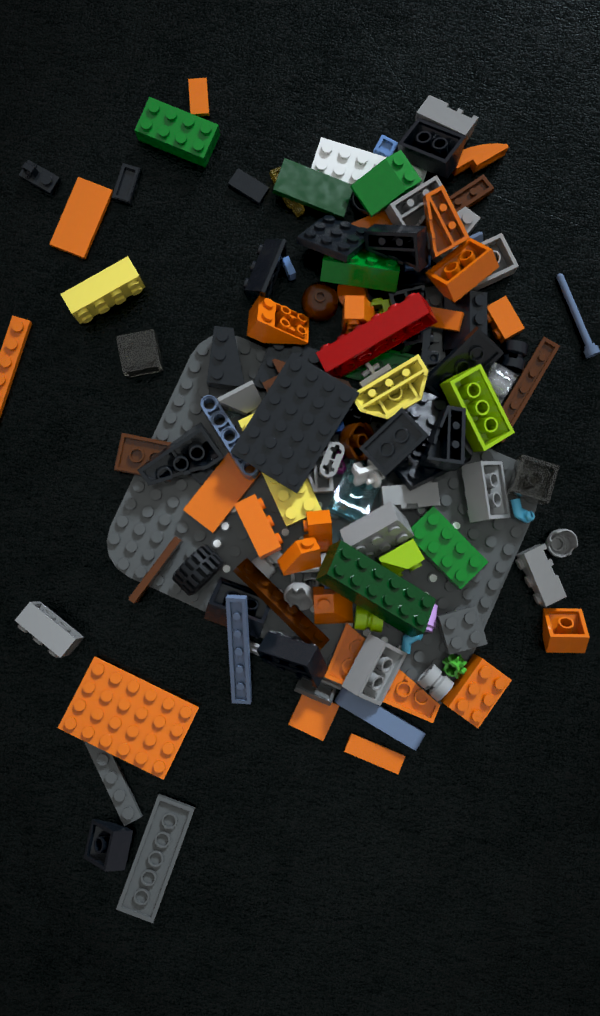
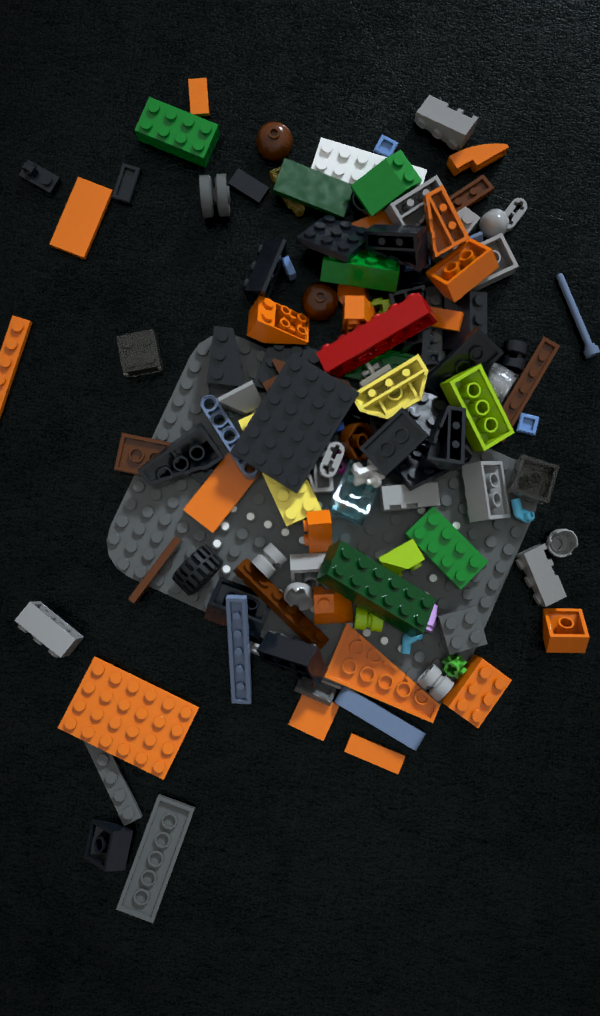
light yellow brick [61,256,145,324] -> none
orange wedge [234,494,283,560] -> none
orange slope [277,536,321,576] -> none
light grey brick [340,501,414,560] -> none
light grey slope [342,633,407,706] -> none
black slope [398,118,467,179] -> none
orange brick [487,296,525,344] -> none
none -> dark grey wheel [199,173,231,218]
none -> reddish brown cylinder [256,121,293,162]
none -> light grey hair [479,209,509,239]
none -> light grey beam [504,198,527,232]
none -> medium blue tile [515,413,539,436]

